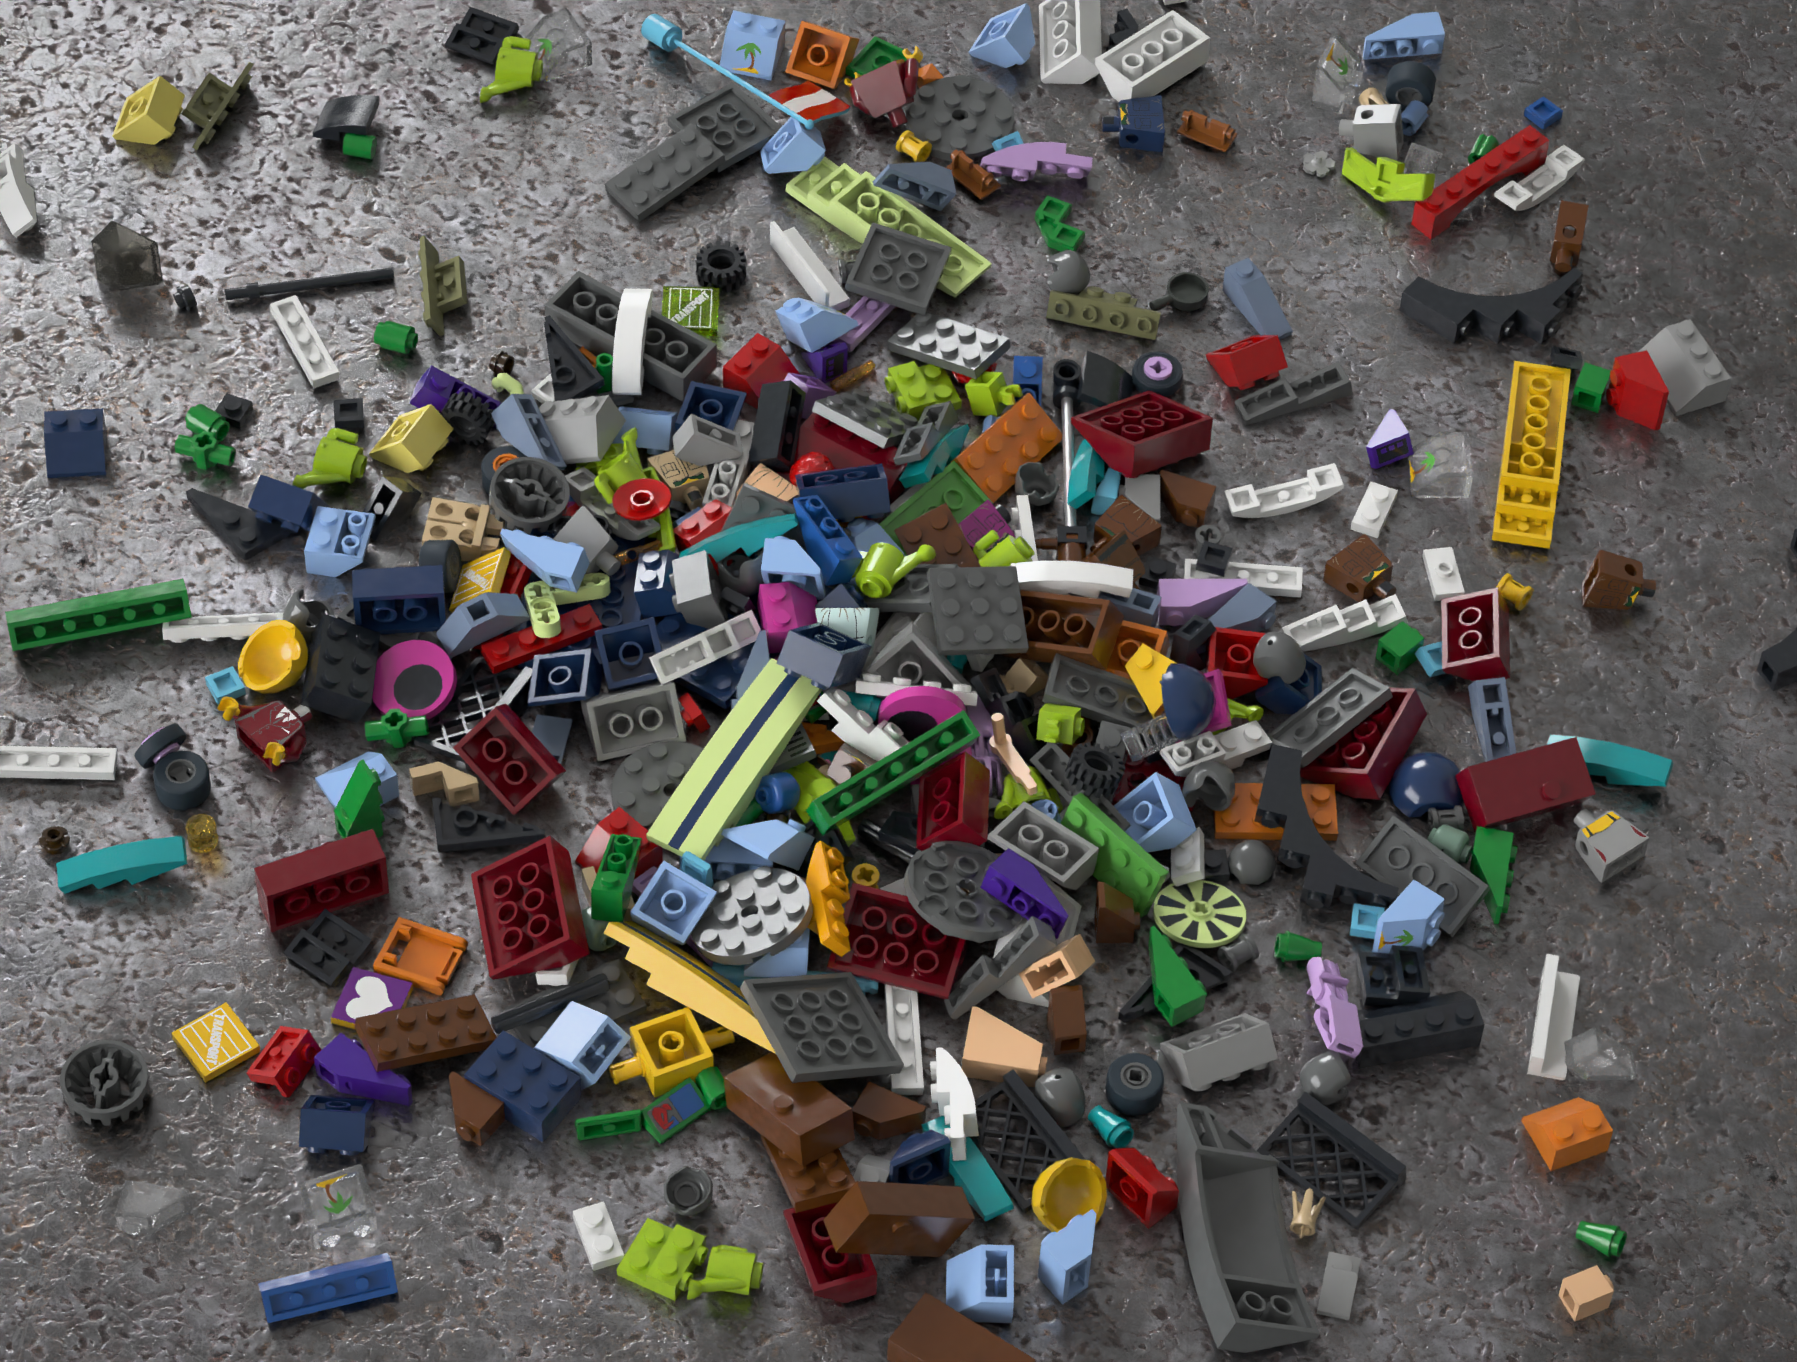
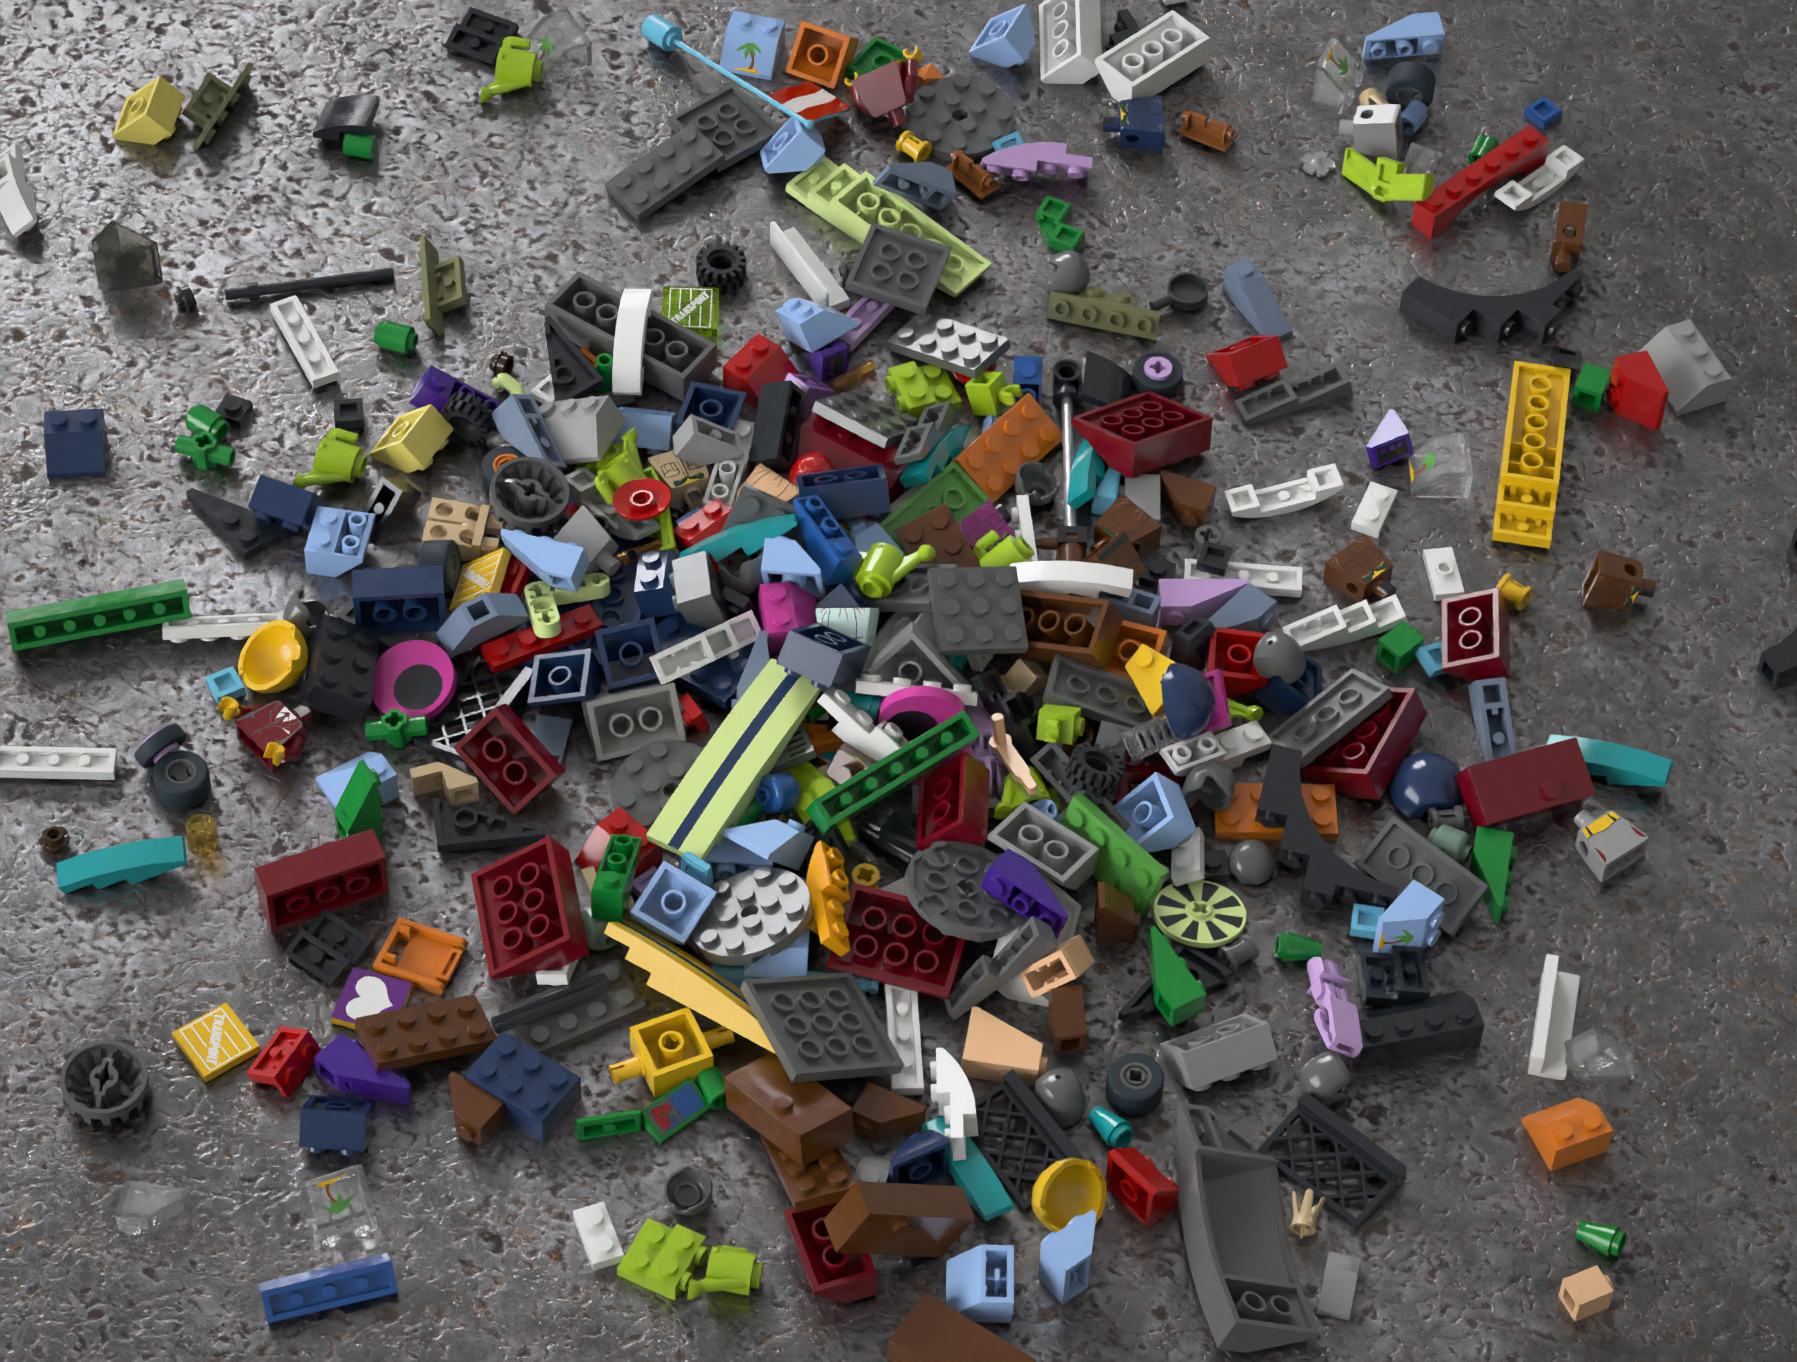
light blue slope [533,1001,631,1090] -> none

